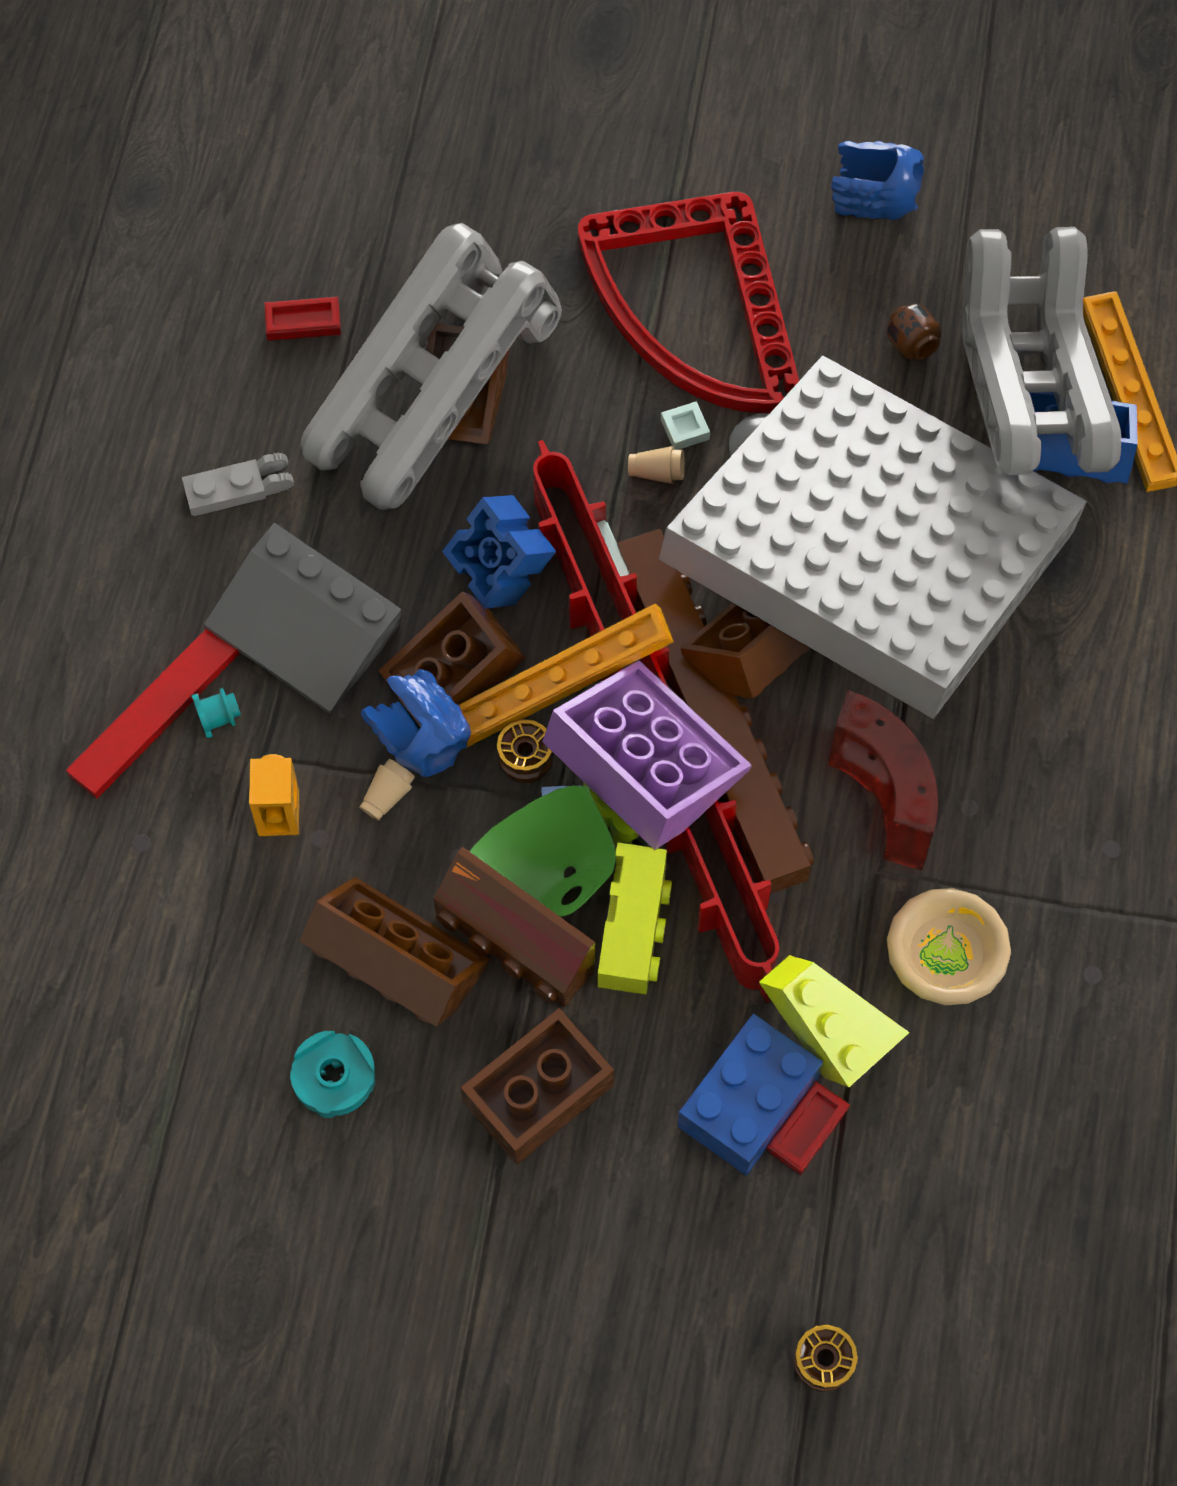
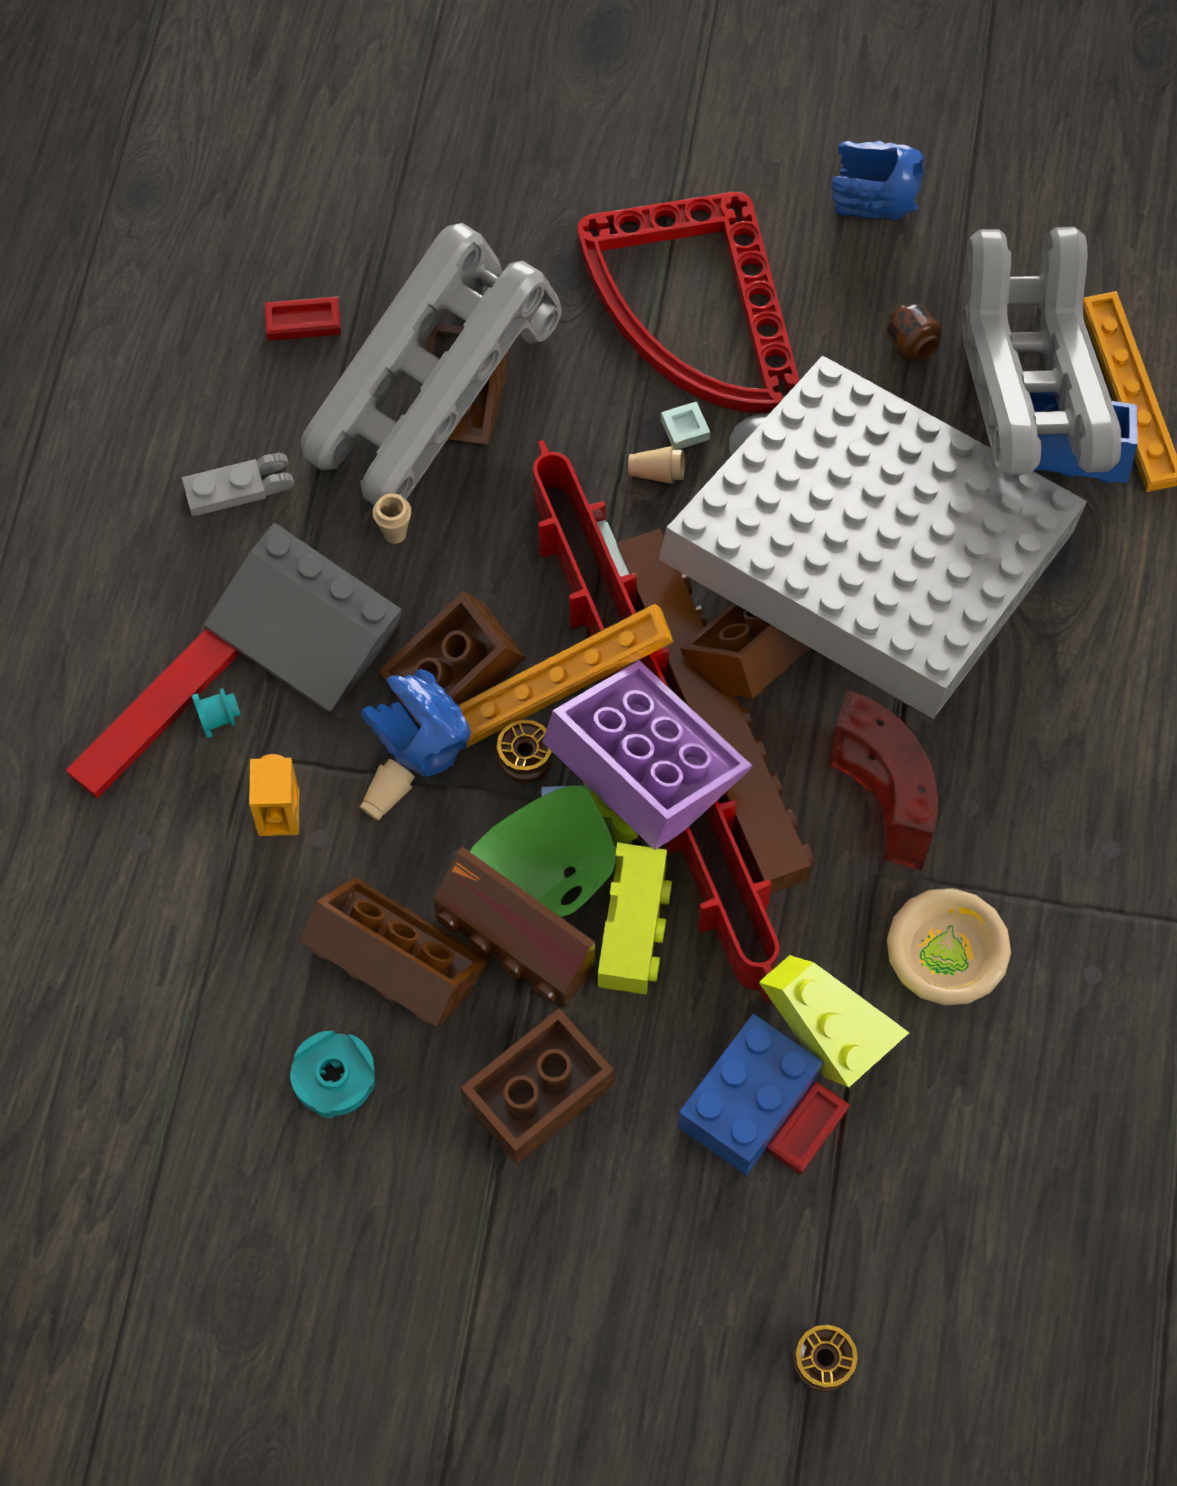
blue brick [442,495,556,609] -> none
none -> tan cone [373,493,411,544]

